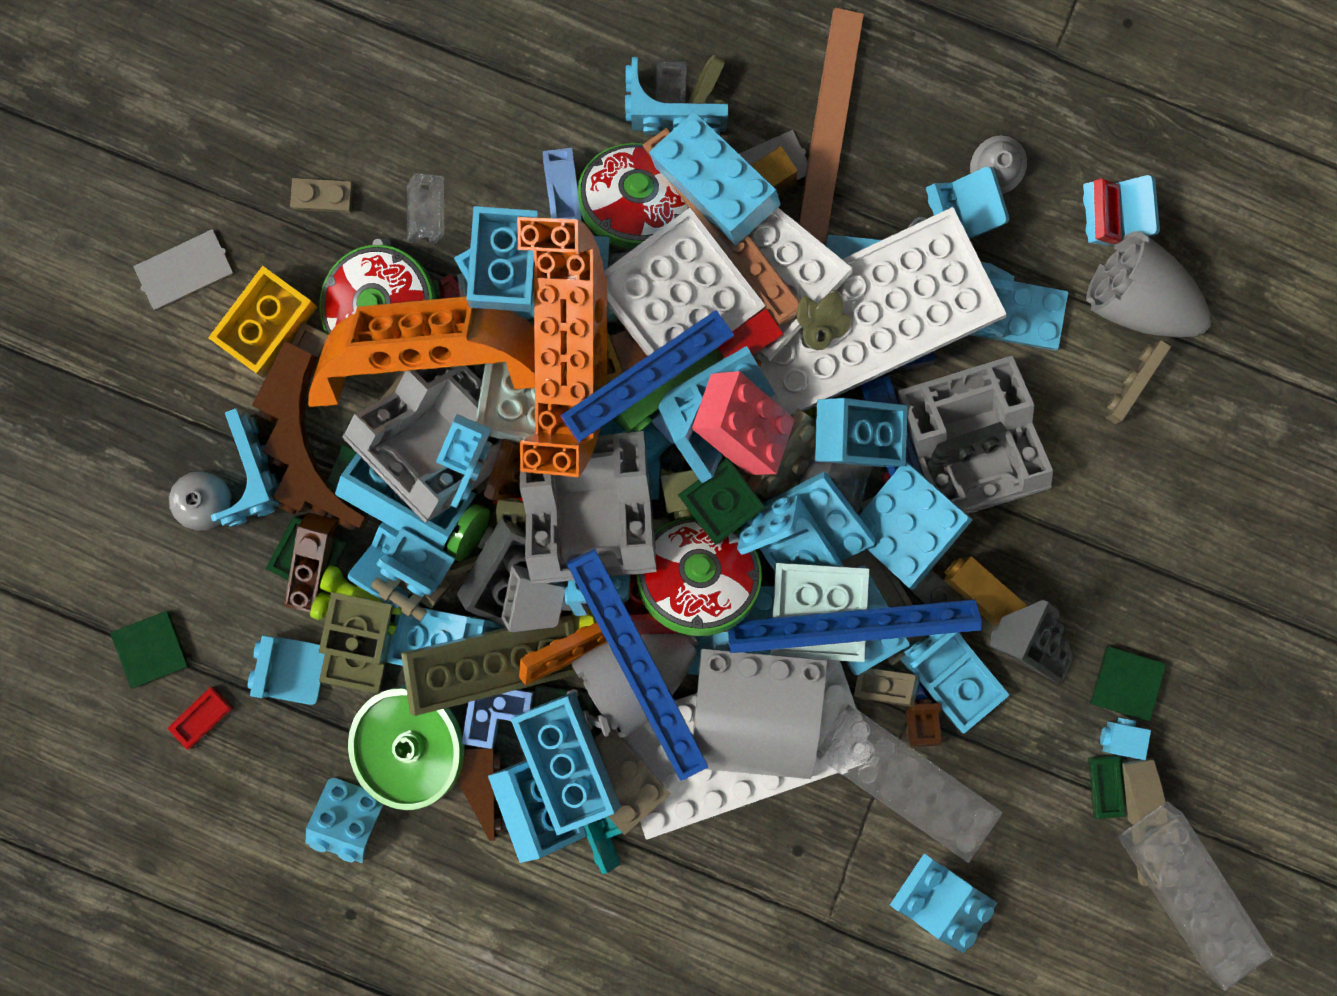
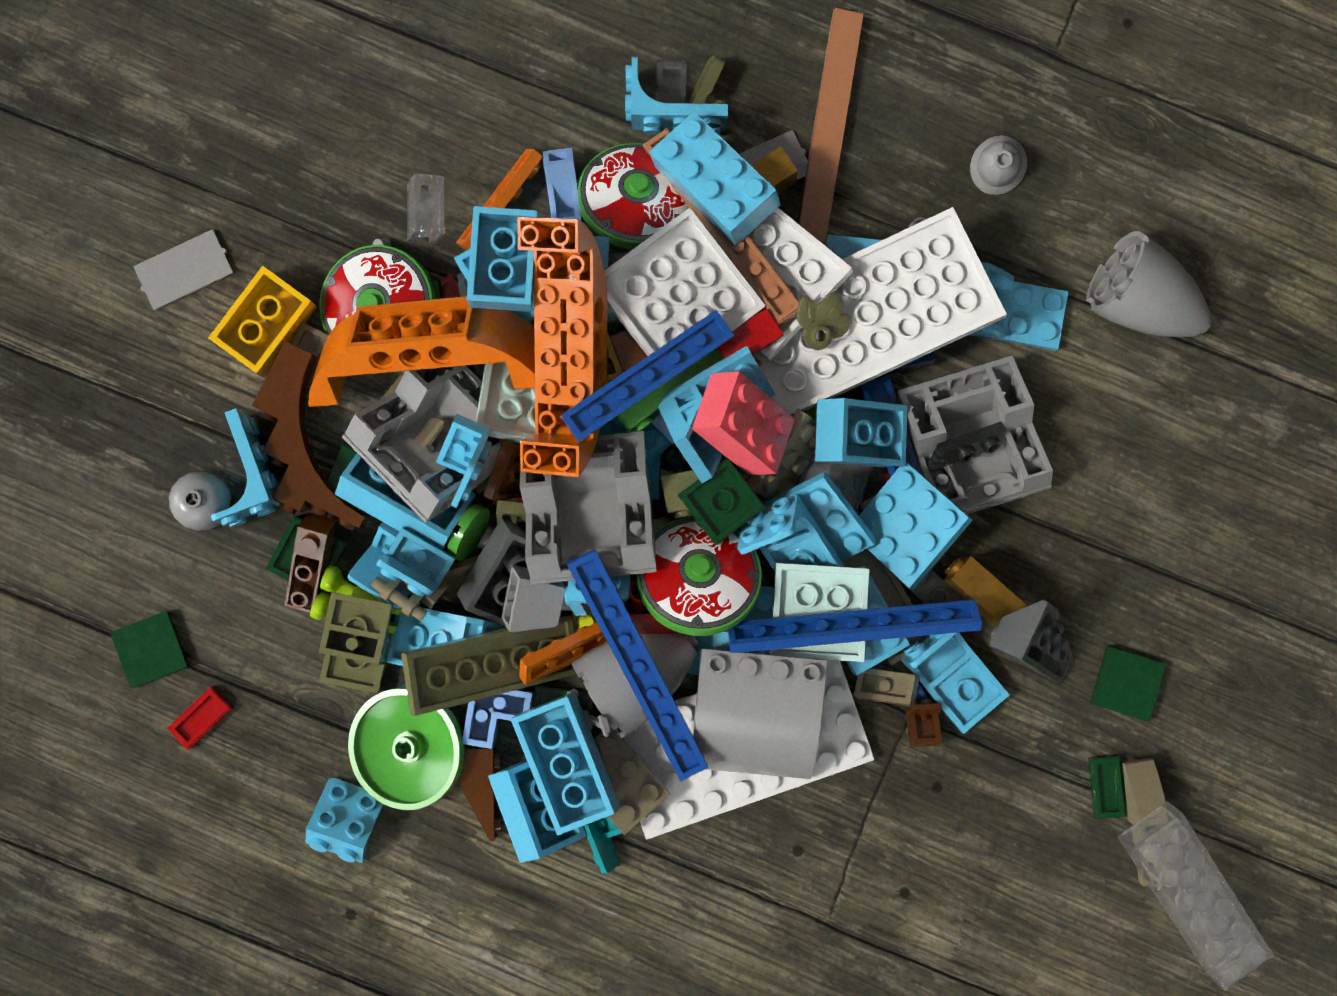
medium azure bracket [248,635,325,705] -> none
dark tan plate [290,178,353,213] -> none
clear brick [816,704,1003,863] -> none
medium azure bracket [890,854,997,953] -> none
medium azure bracket [926,167,1009,240] -> none
medium azure bracket [1083,175,1160,246] -> none
red tile [1094,178,1122,244] -> none
medium azure brick [1100,717,1151,760] -> none
dark tan plate [1105,340,1171,424] -> none
none -> dark tan slope [414,418,449,453]
none -> orange plate [456,149,543,250]

